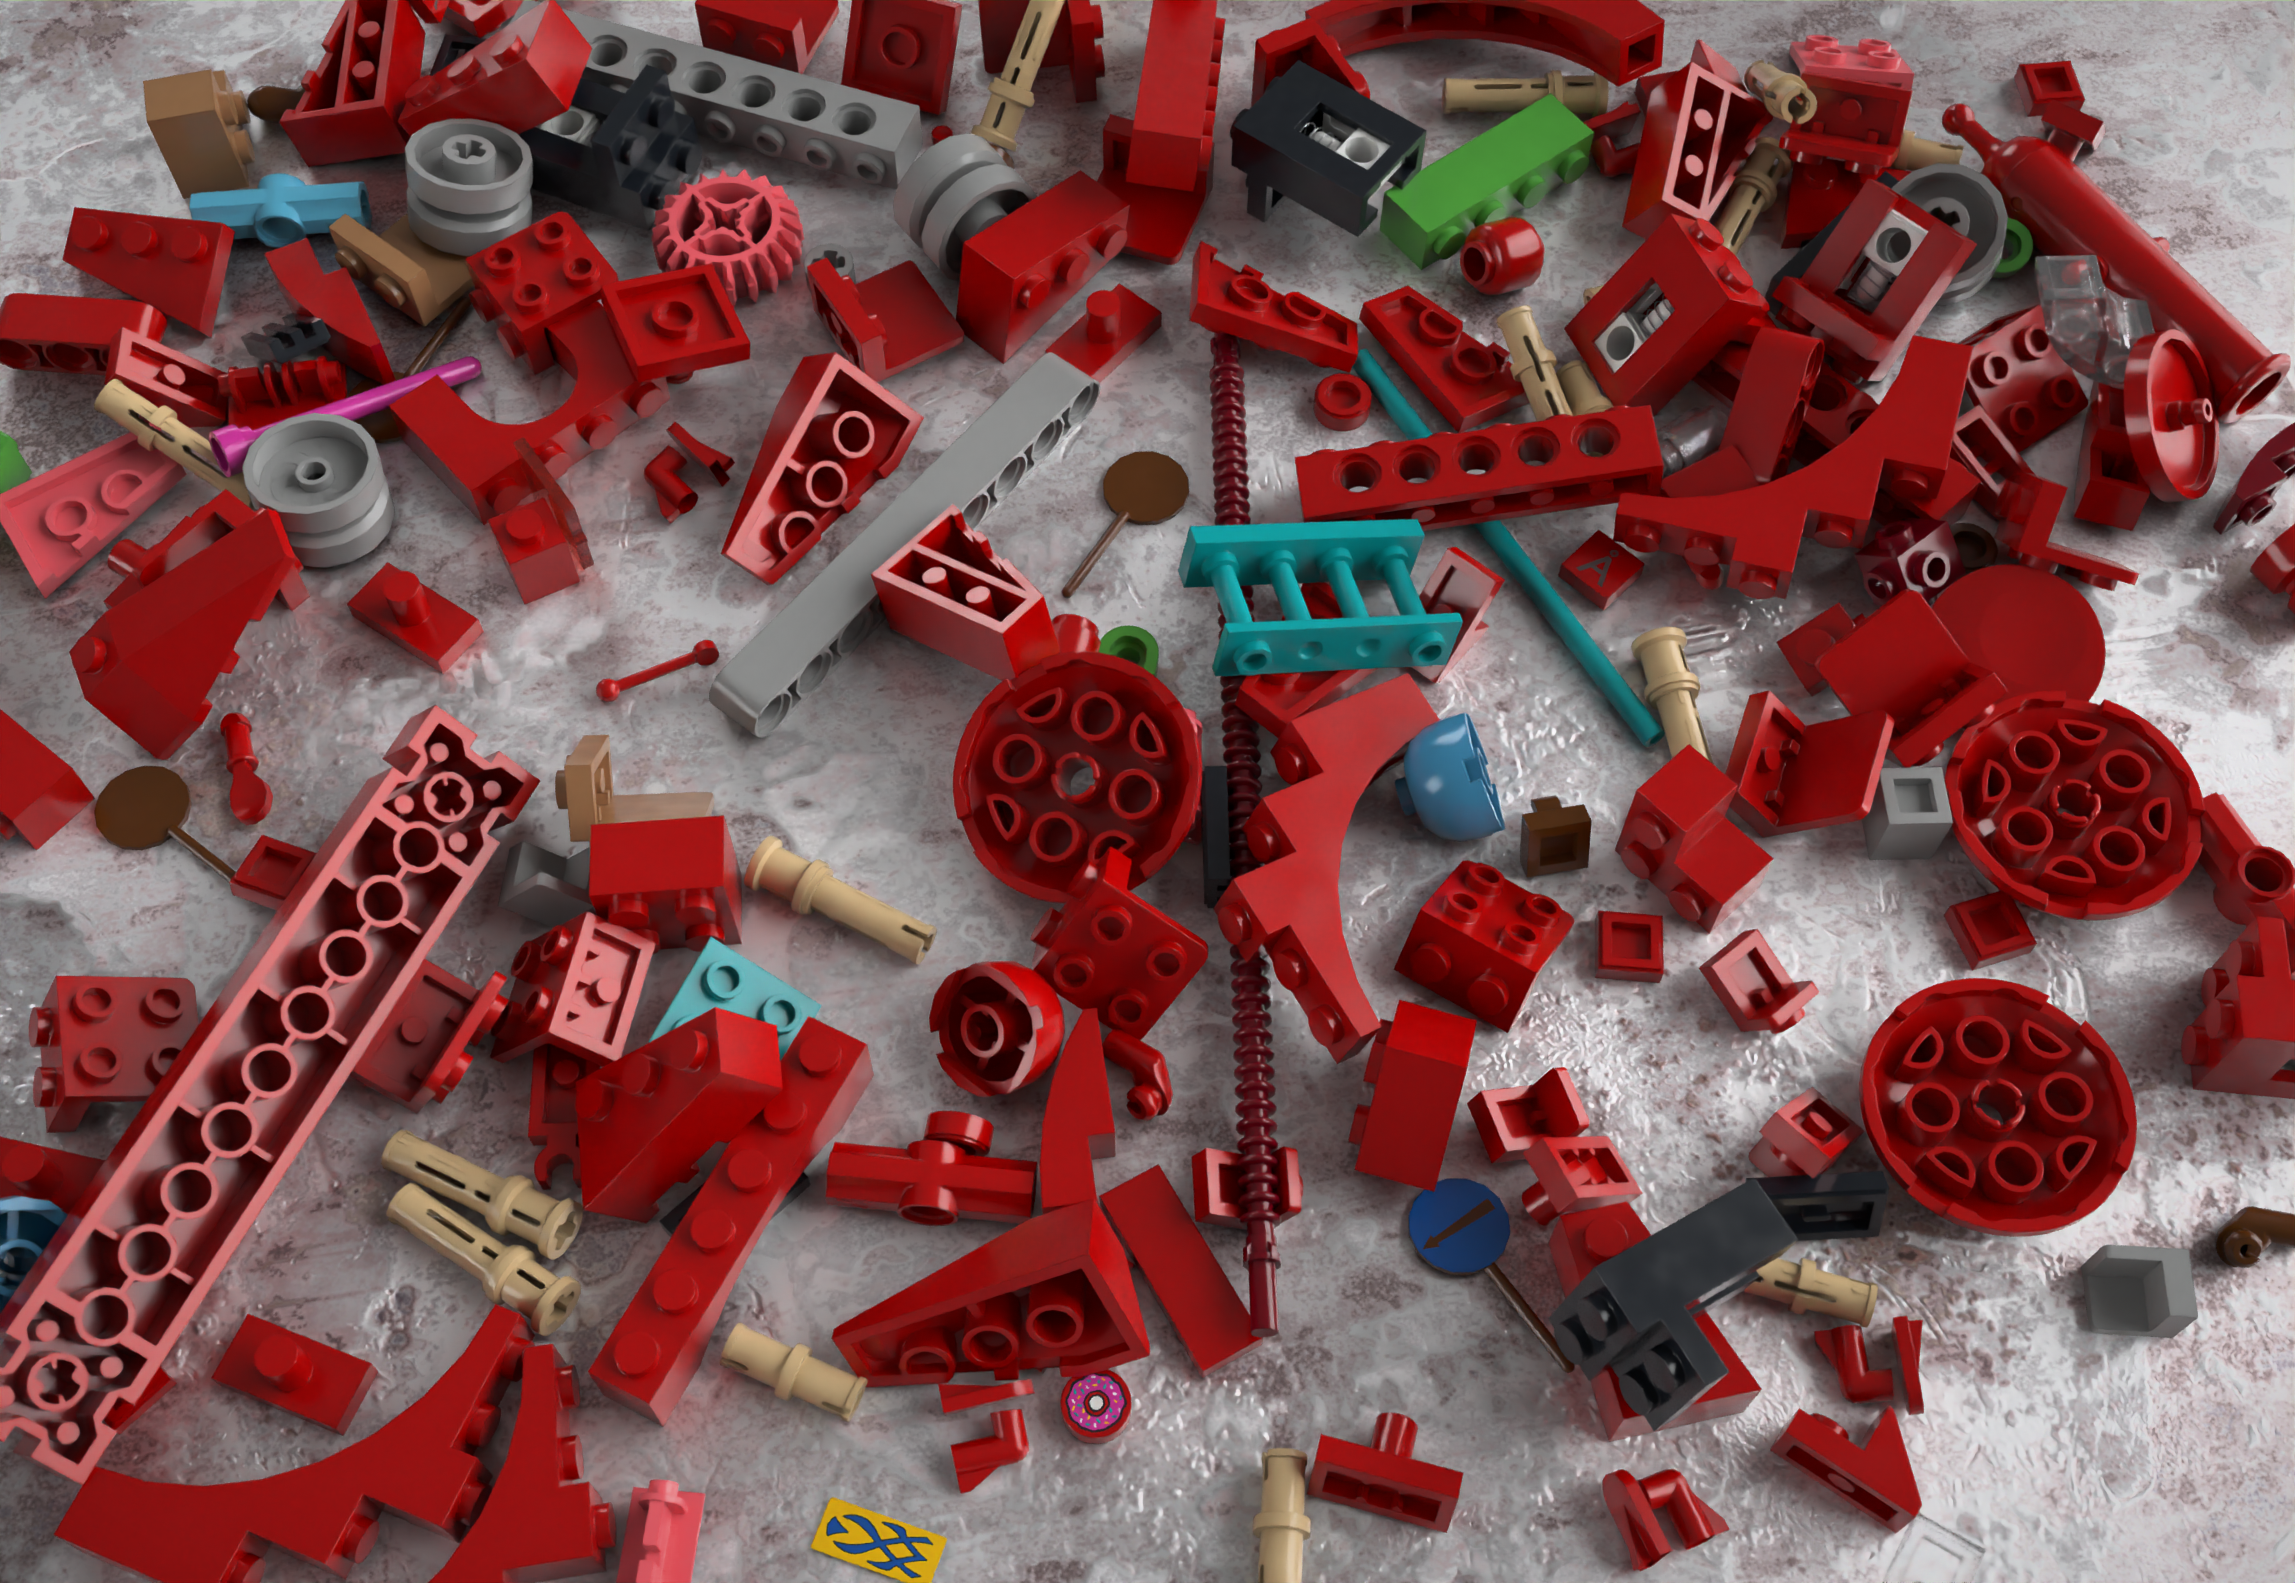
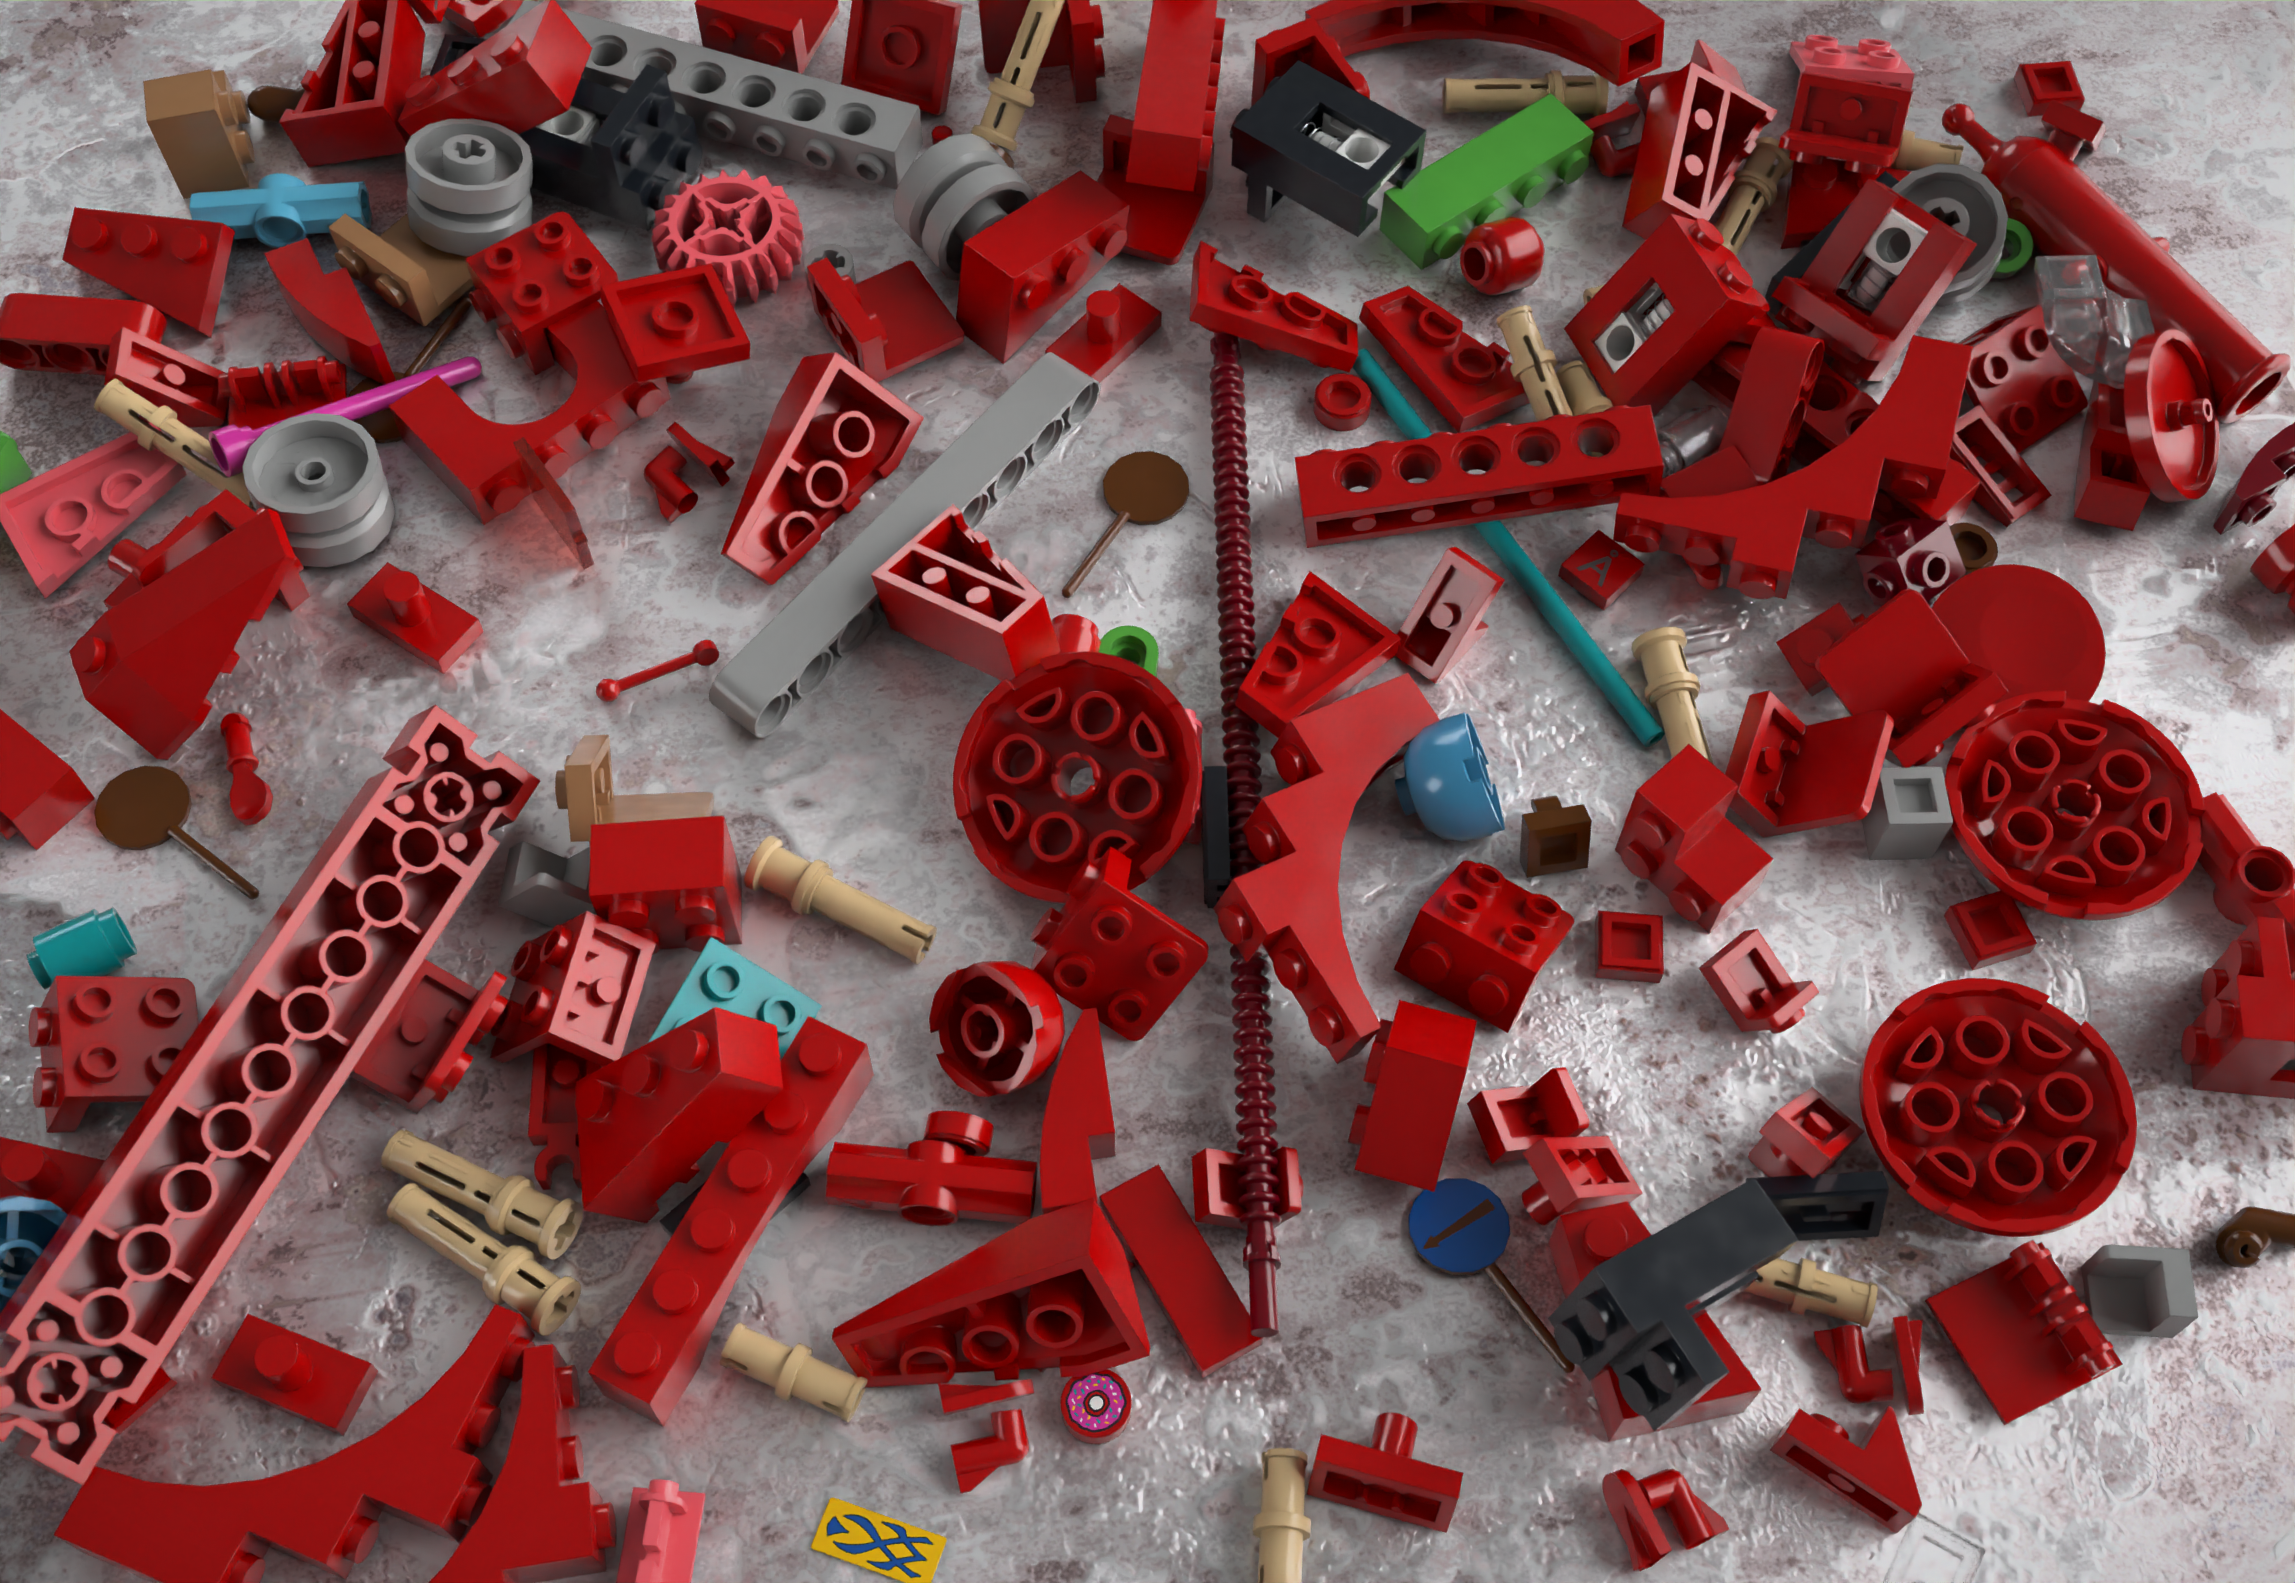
red tile [229,835,317,910] -> none
black tile [241,313,331,364] -> none
red brick [488,497,580,605] -> none
red arm [1102,1028,1174,1121] -> none
teal fence [1178,519,1463,677] -> none
tan pin [1744,60,1817,124] -> none
red bracket [1994,470,2139,591] -> none
none -> teal brick [26,907,137,989]
none -> red hinge [1925,1240,2123,1426]

